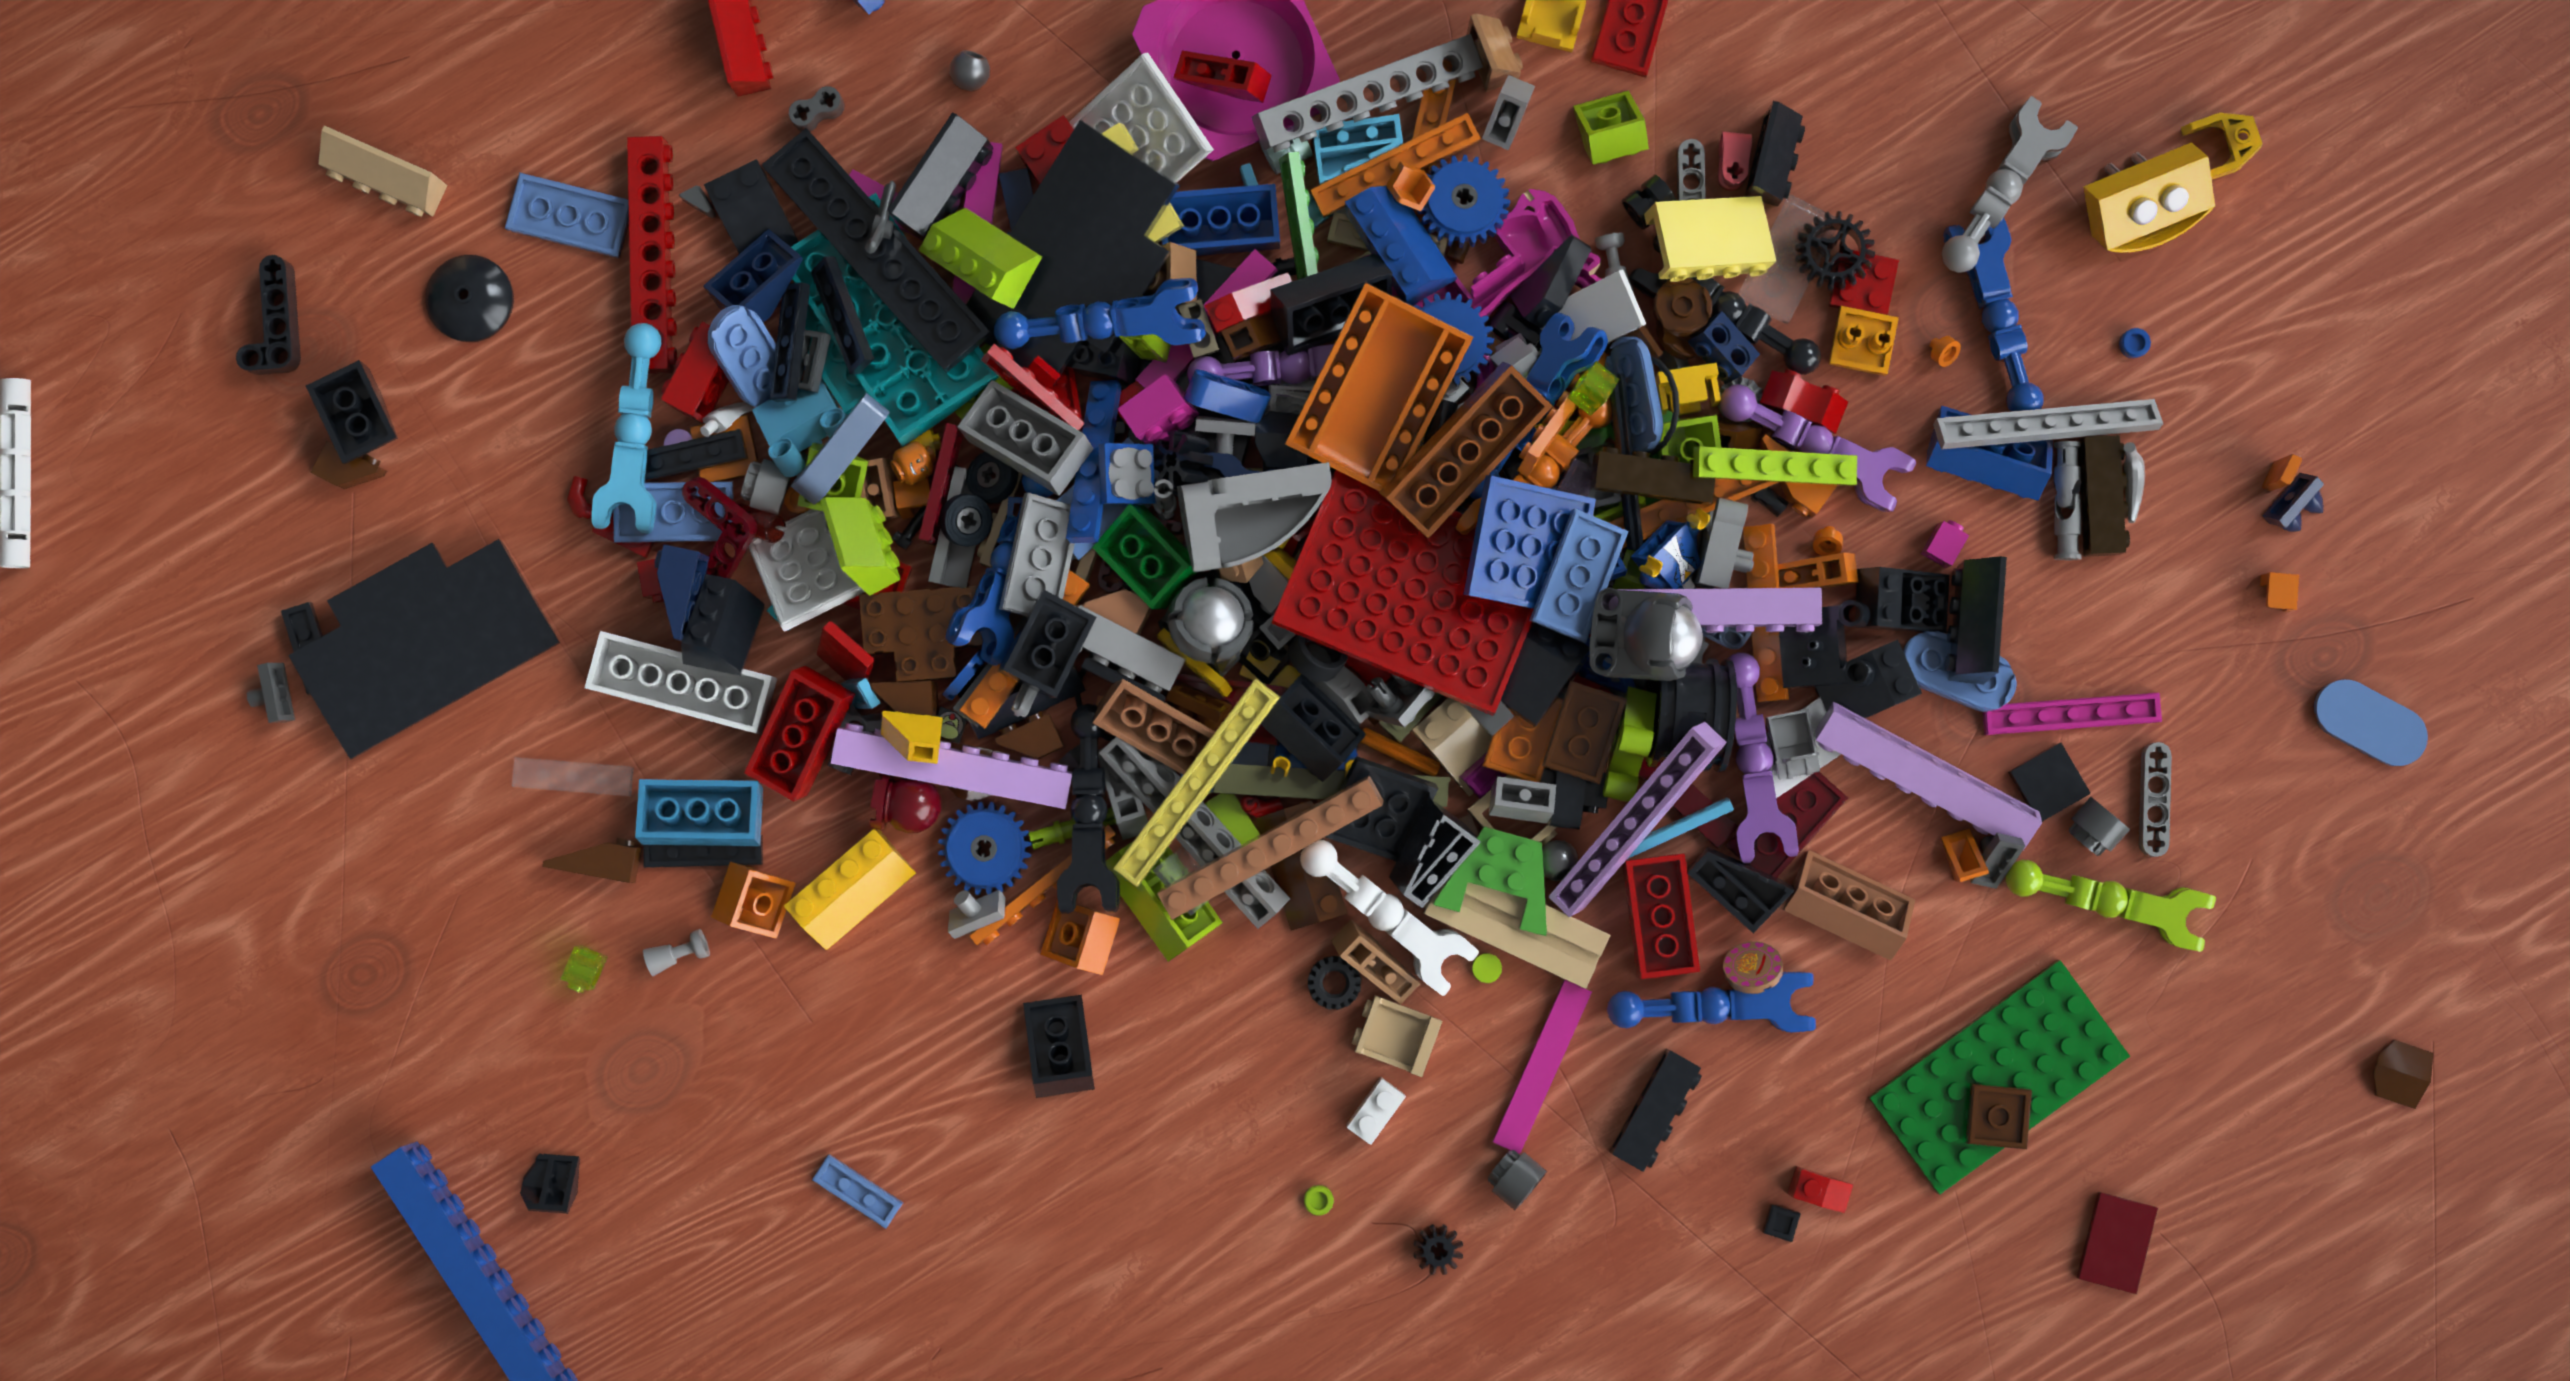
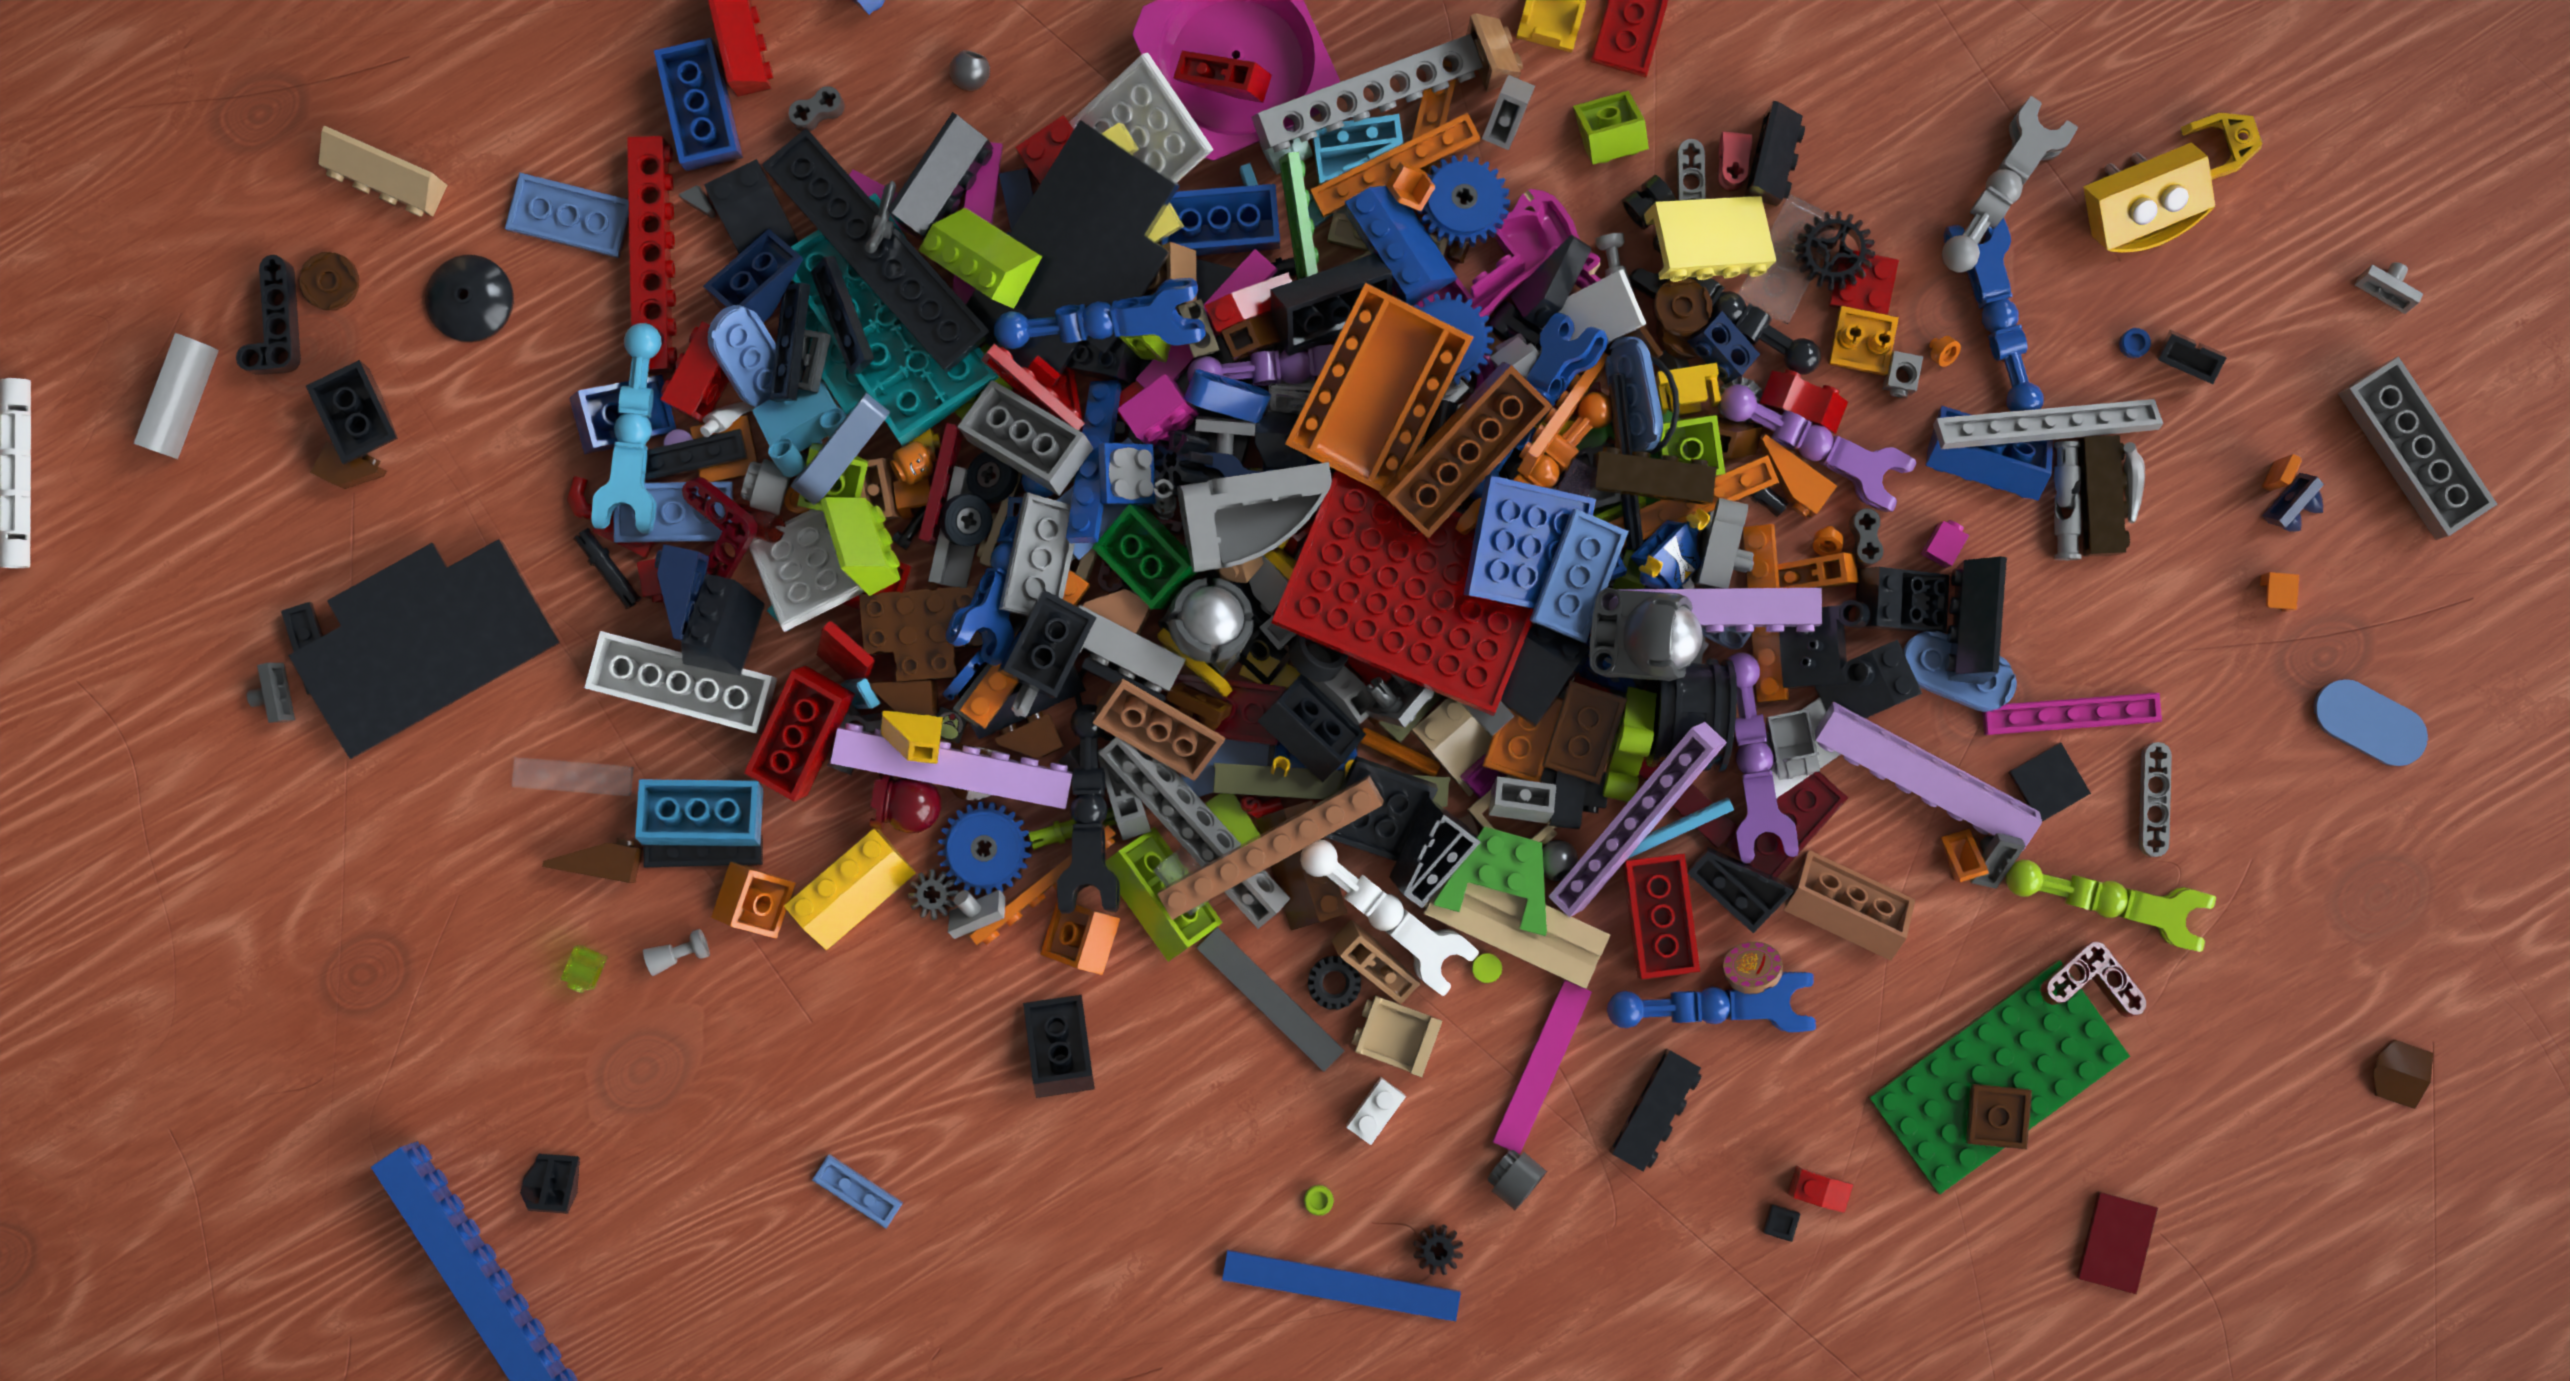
light yellow tile [1113,679,1280,887] -> none
clear neon green brick [1567,361,1619,416] -> none
lime plate [1693,446,1857,486] -> none
dark grey piece [2069,797,2130,856] -> none
none -> light grey brick [133,333,219,459]
none -> reddish brown tile [299,252,359,310]
none -> blue slope [569,374,677,454]
none -> black pin [574,528,642,609]
none -> blue brick [654,37,743,171]
none -> dark grey gear [908,869,959,920]
none -> dark grey tile [1197,927,1345,1072]
none -> blue tile [1222,1249,1461,1322]
none -> dark grey axle [1849,508,1884,567]
none -> light grey brick [1882,351,1923,398]
none -> beam [2040,942,2146,1017]
none -> black piece [2157,330,2227,384]
none -> light grey brick [2338,357,2497,540]
none -> light grey tile [2355,262,2423,314]

